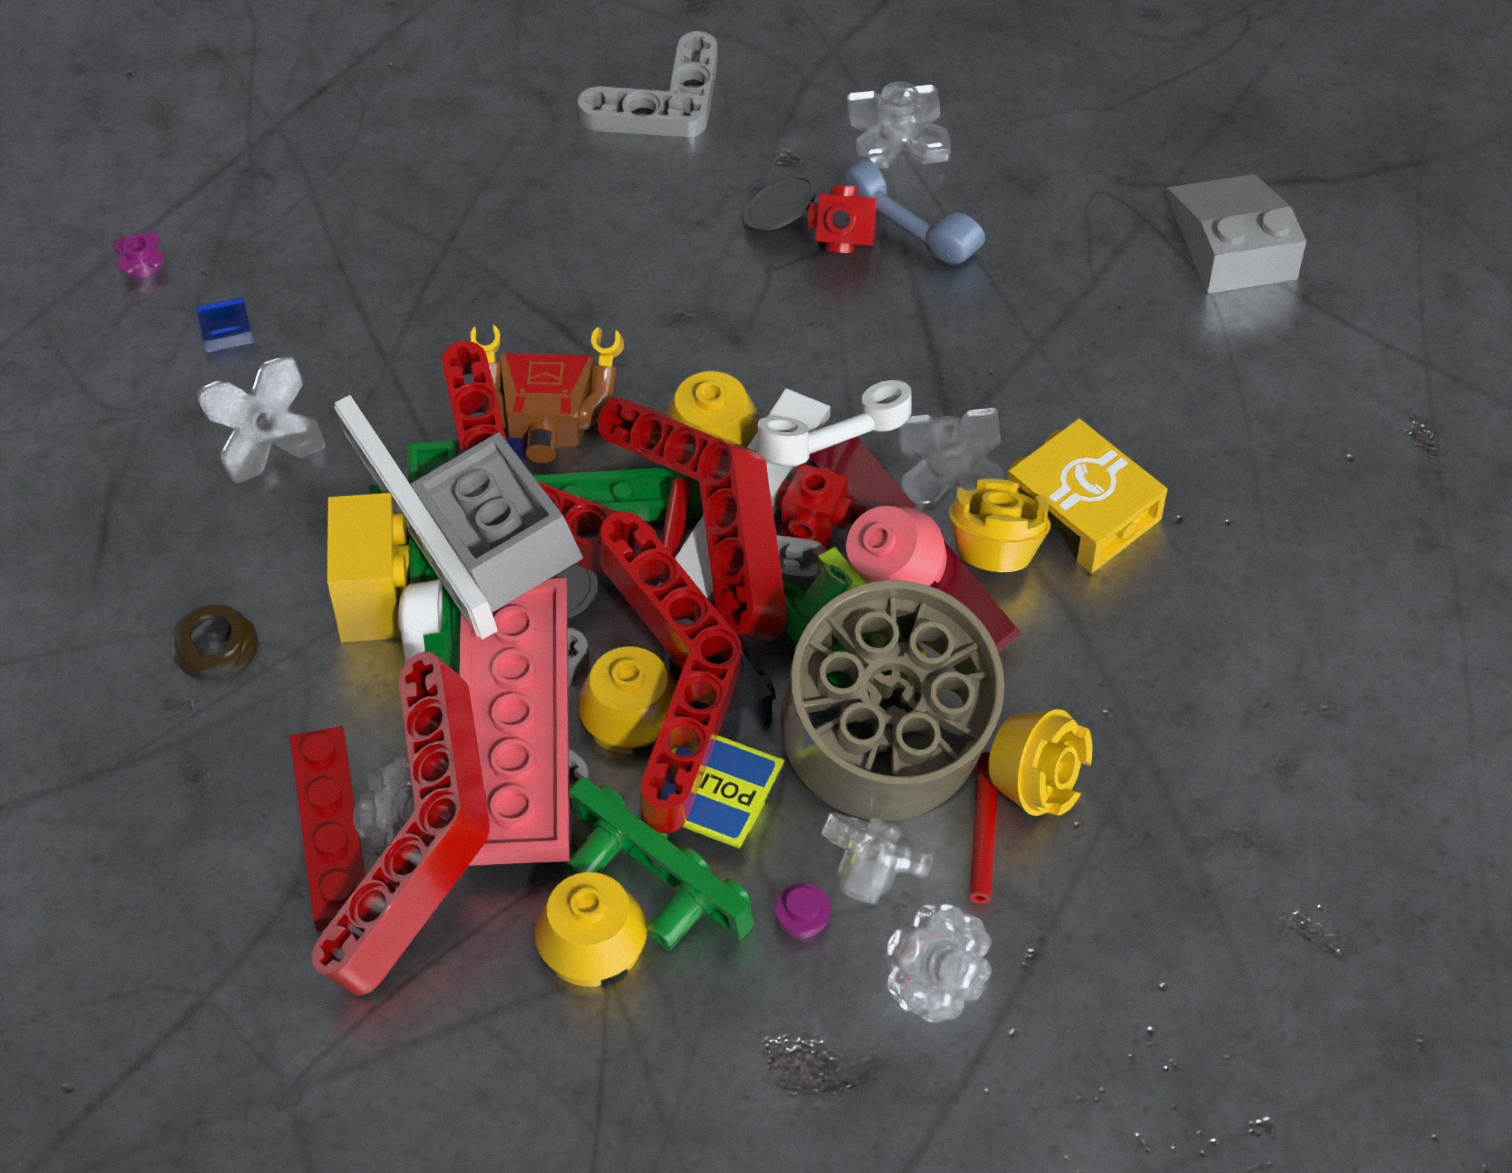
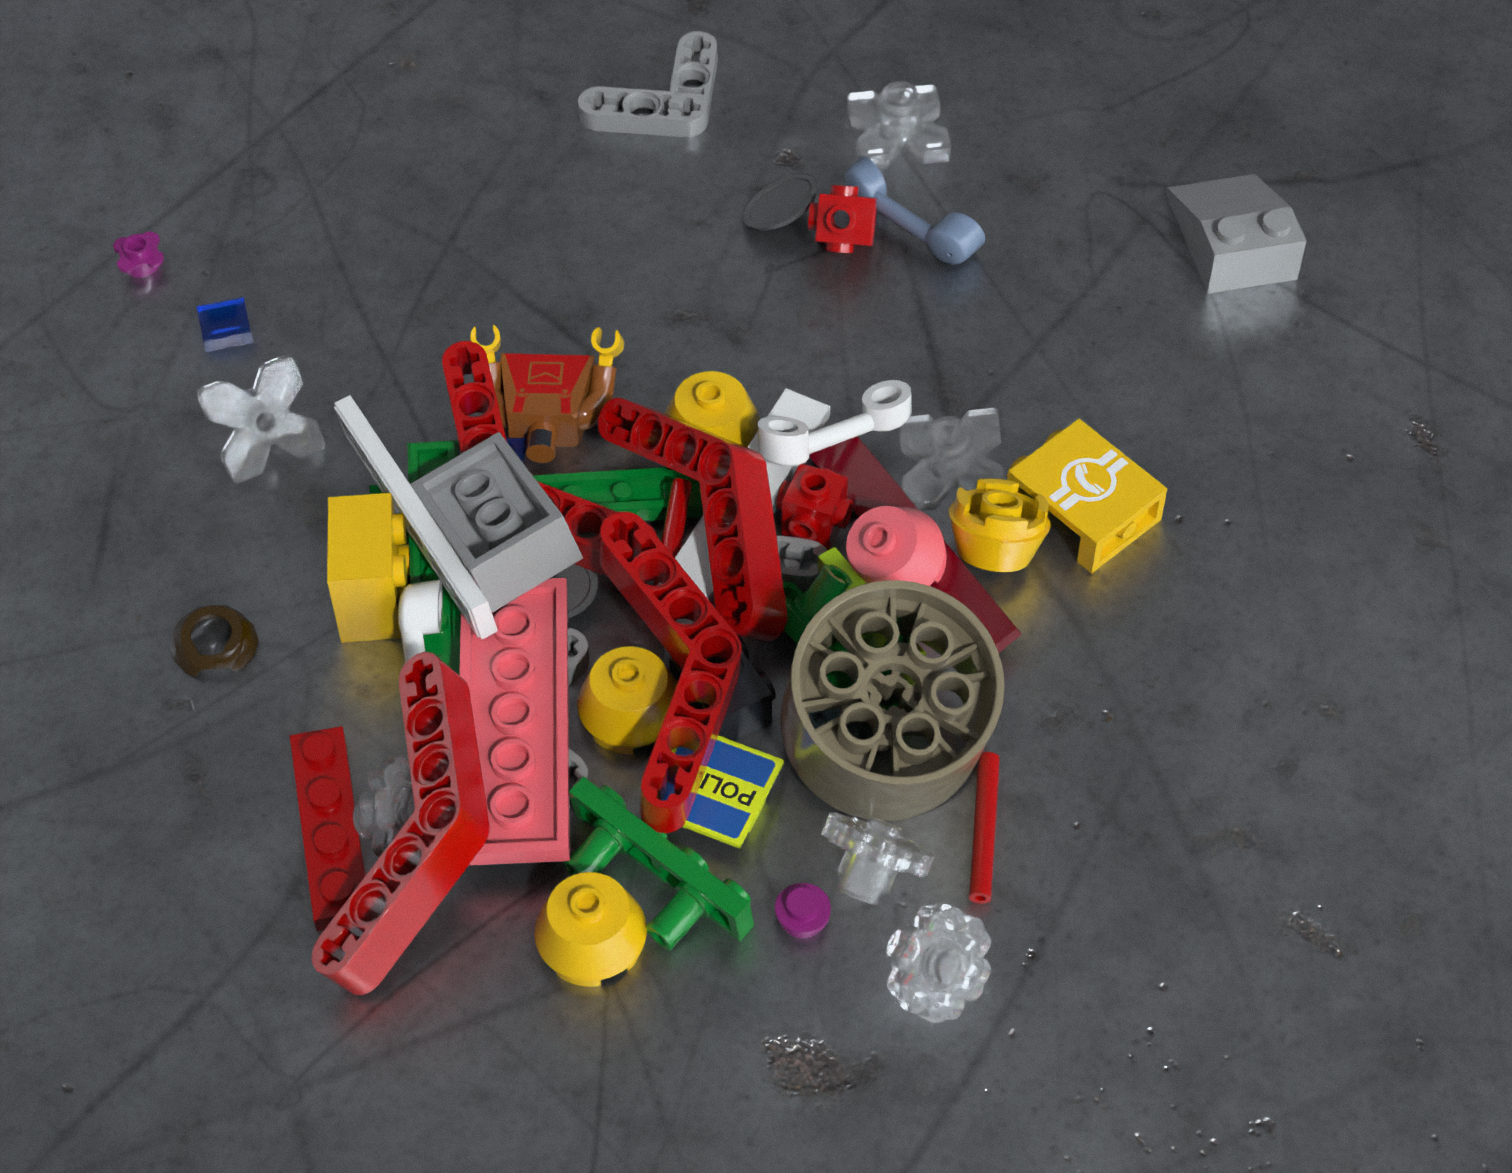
yellow cone [989,709,1092,816] -> none

